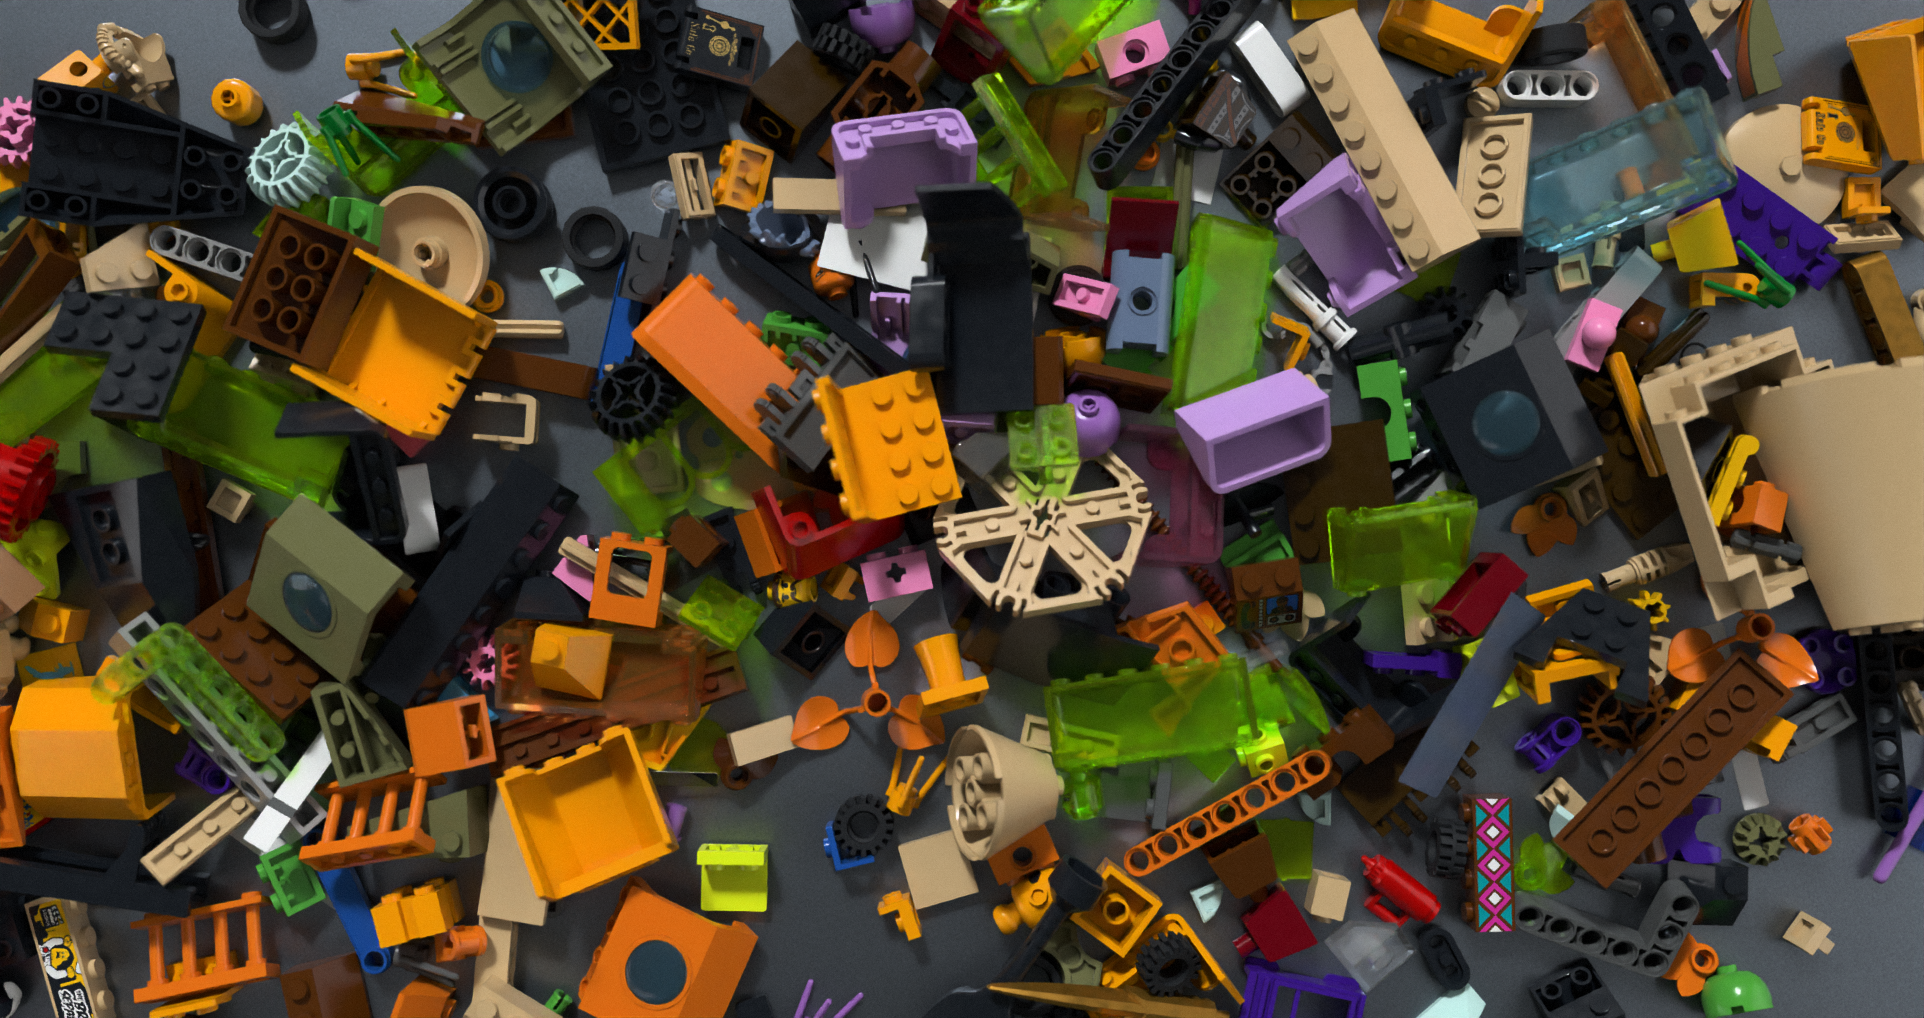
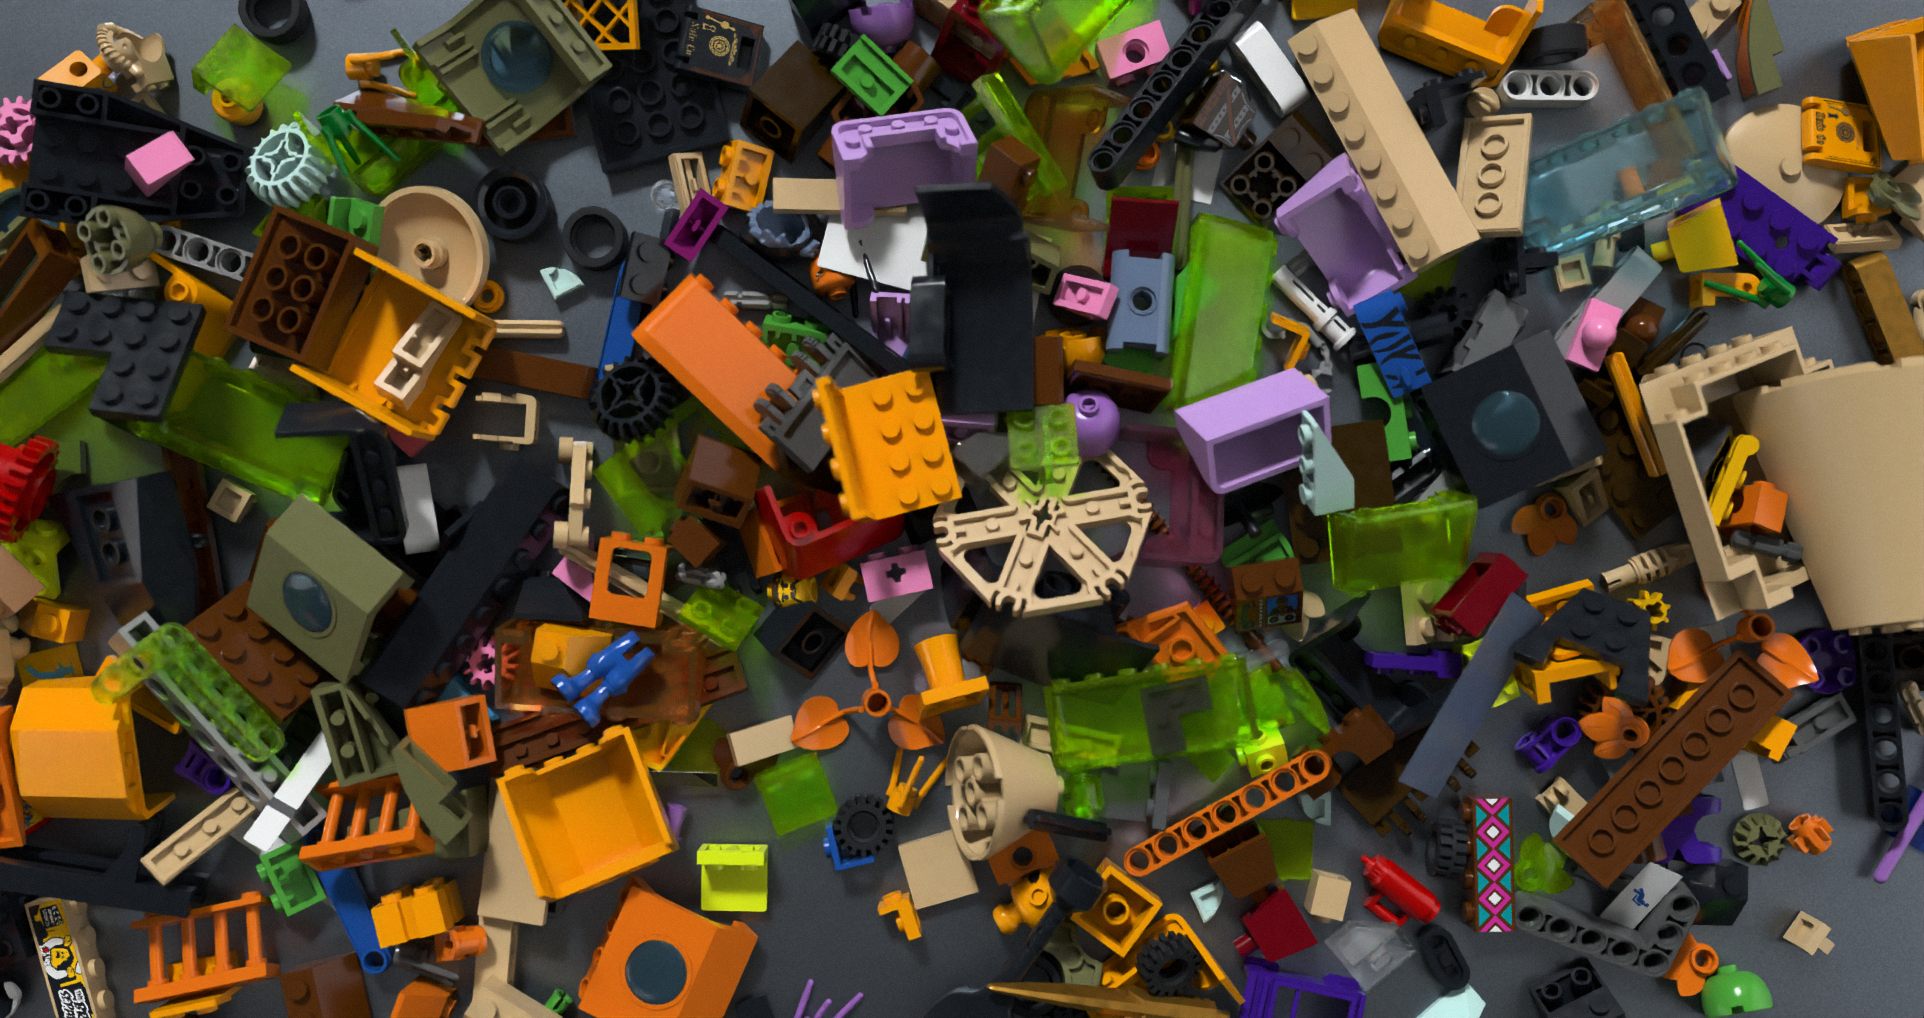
none -> olive piece [77,205,163,275]
none -> bright pink slope [124,131,195,197]
none -> clear neon green bracket [191,23,291,112]
none -> tan slope [373,300,463,411]
none -> olive slope [392,736,473,845]
none -> blue piece [550,630,656,728]
none -> tan plate [553,437,593,549]
none -> magenta slope [664,188,729,262]
none -> reddish brown slope [674,434,762,529]
none -> light grey axle [675,563,727,590]
none -> light grey axle [723,291,788,311]
none -> clear neon green bracket [753,750,838,835]
none -> bright green plate [830,34,914,117]
none -> reddish brown brick [977,135,1042,212]
none -> reddish brown tile [988,681,1022,732]
none -> black axle [1023,809,1112,842]
none -> clear smoke plate [1140,674,1214,757]
none -> light aqua slope [1298,410,1354,516]
none -> blue door [1353,289,1432,398]
none -> orange plate [1579,696,1650,759]
none -> white sticker [1599,862,1683,929]
none -> olive plate [1866,171,1922,221]

